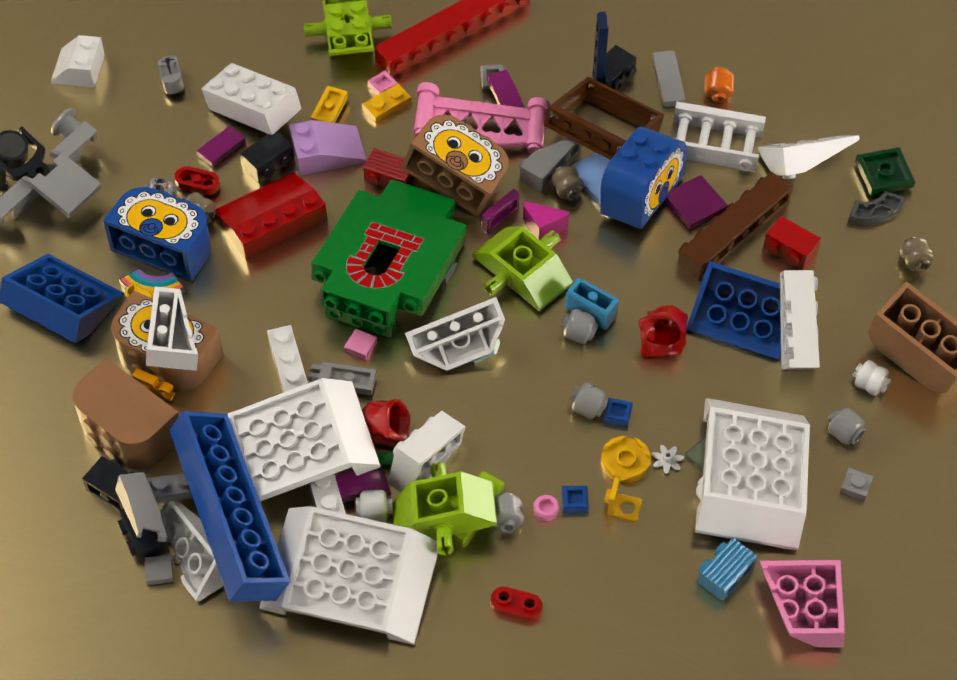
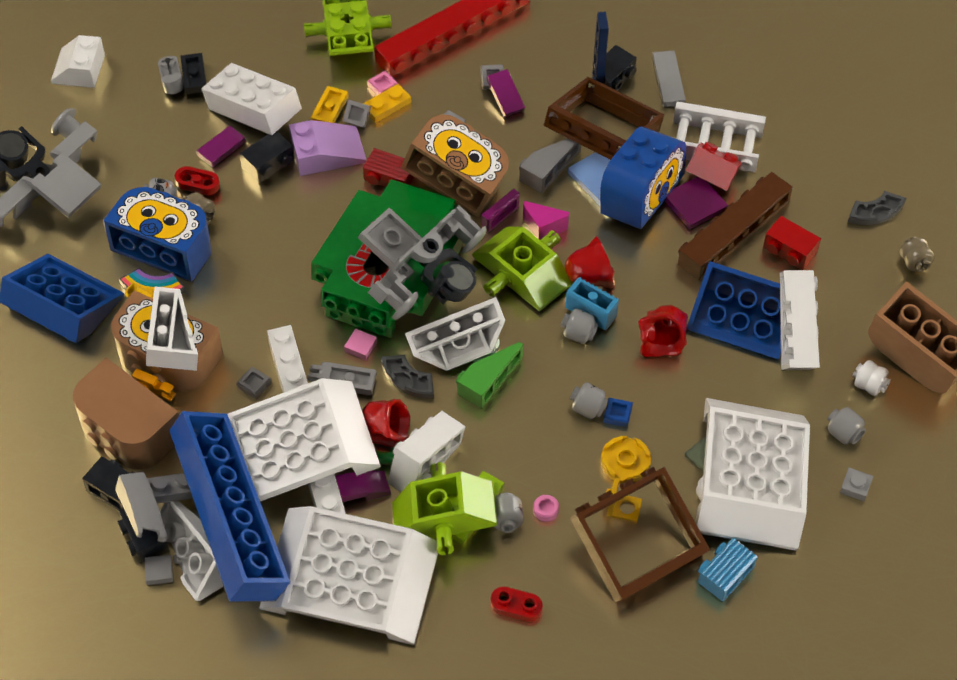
red slope [215,172,328,261] -> none
white head [356,490,393,523] -> none
bright pink piece [414,82,550,154] -> none
dark tan piece [551,165,584,200] -> none
blue tile [561,486,589,513] -> none
white plant [651,445,684,474] -> none
orange head [705,67,734,102] -> none
white wedge [758,135,859,179] -> none
bright pink wedge [760,560,845,647] -> none
dark green plate [855,147,915,196] -> none
none -> black plate [180,53,207,94]
none -> light grey tile [236,367,272,400]
none -> light grey plate [343,100,371,128]
none -> light grey piece [358,206,487,320]
none -> dark grey tile [381,355,434,399]
none -> bright green slope [456,342,523,409]
none -> red piece [565,236,615,289]
none -> reddish brown window [570,467,710,602]
none -> brick [686,142,742,191]

